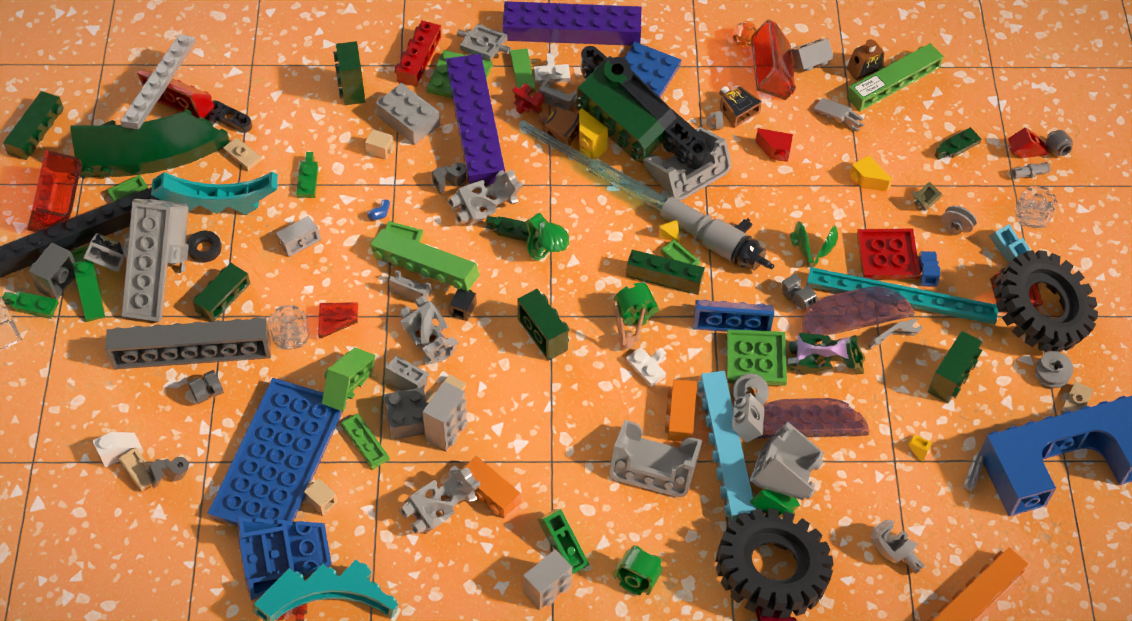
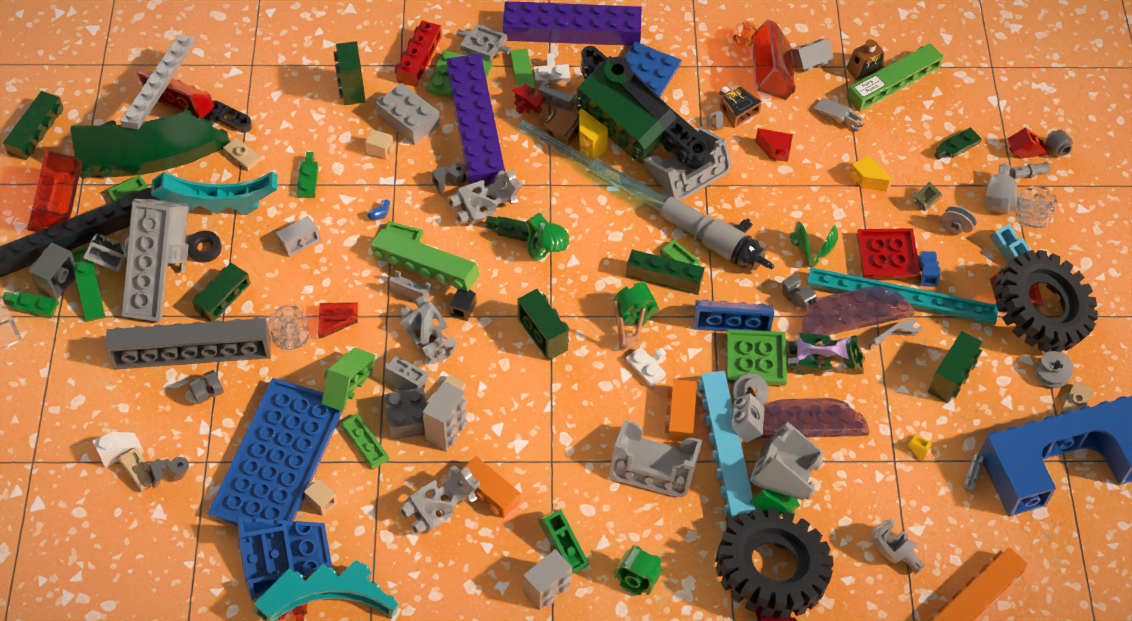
yellow slope [658,220,680,241] -> none
none -> light grey piece [985,163,1021,214]

